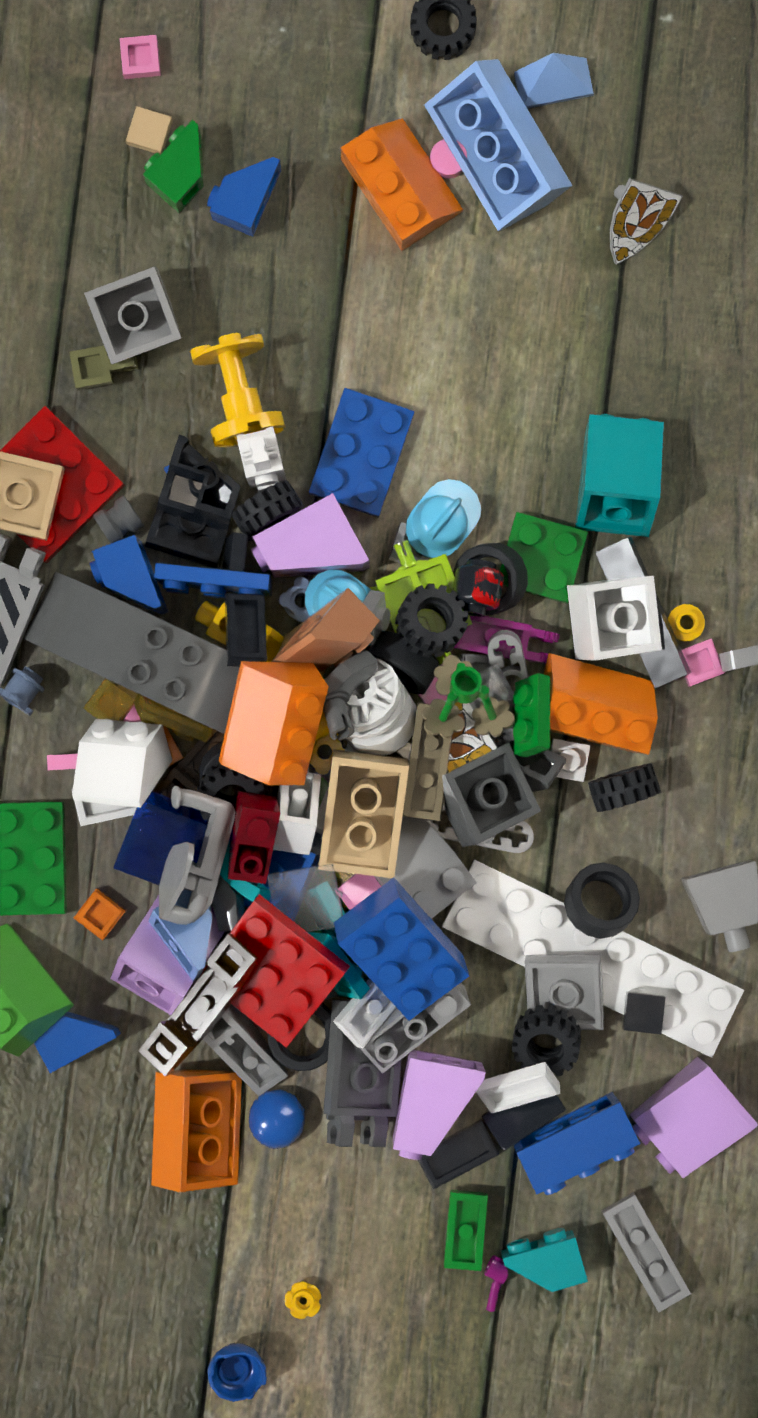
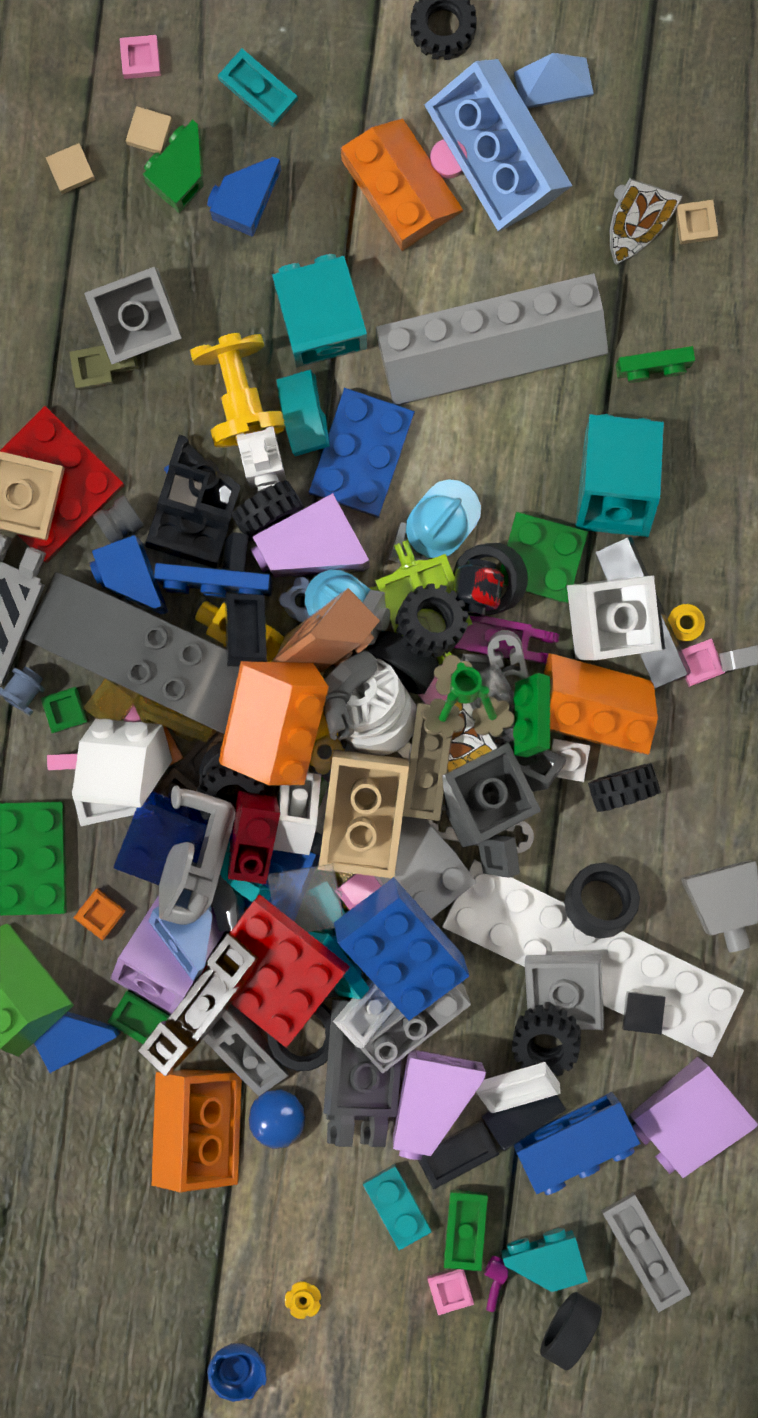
none -> green tile [41,687,89,734]
none -> tan tile [45,143,95,194]
none -> green tile [107,990,171,1044]
none -> teal plate [218,48,298,128]
none -> teal slope [272,254,367,368]
none -> teal slope [276,369,330,456]
none -> teal plate [363,1164,432,1250]
none -> light grey slope [376,273,608,406]
none -> bright pink tile [427,1269,474,1315]
none -> dark grey plate [479,835,520,878]
none -> black tyre [540,1292,602,1371]
none -> green plate [615,346,695,383]
none -> tan tile [675,200,718,245]

